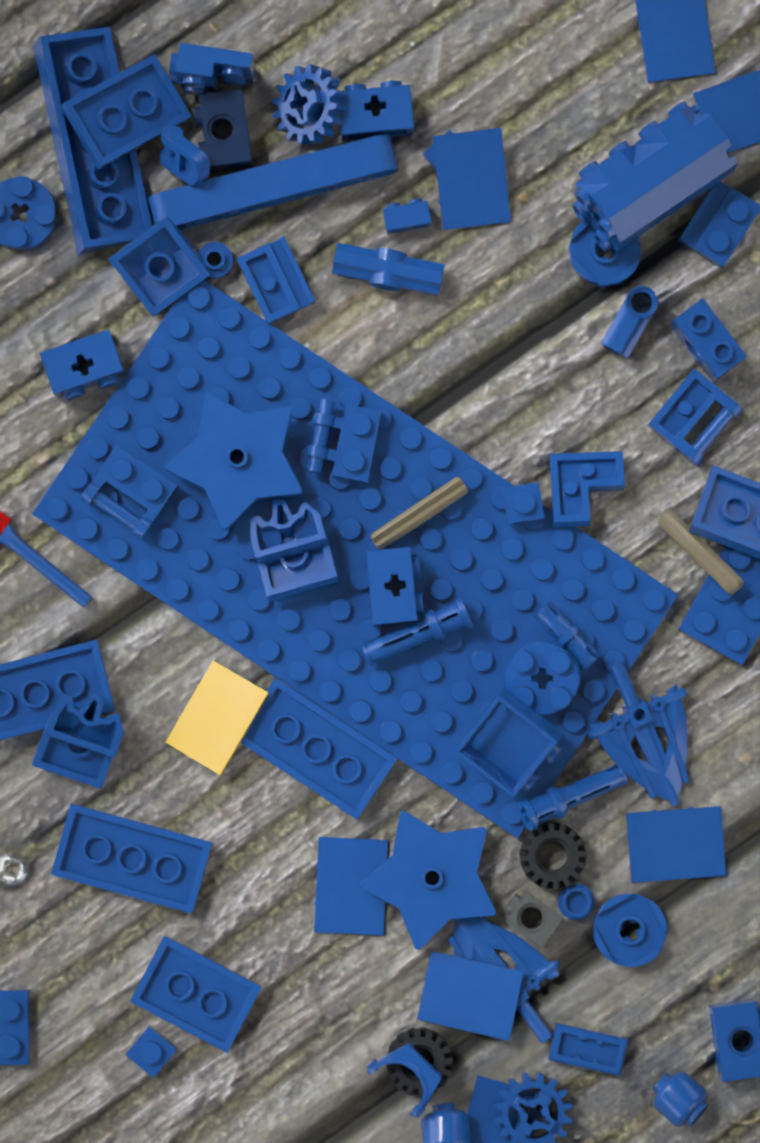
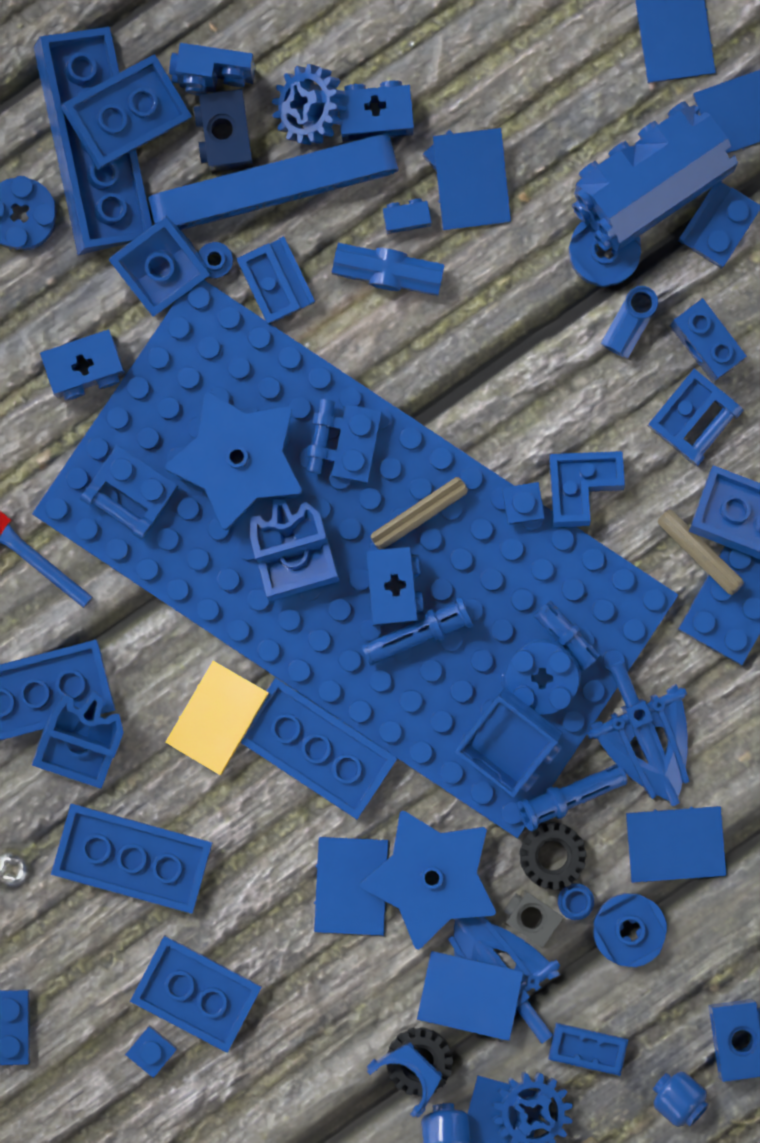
blue plate [160,126,210,185] -> none

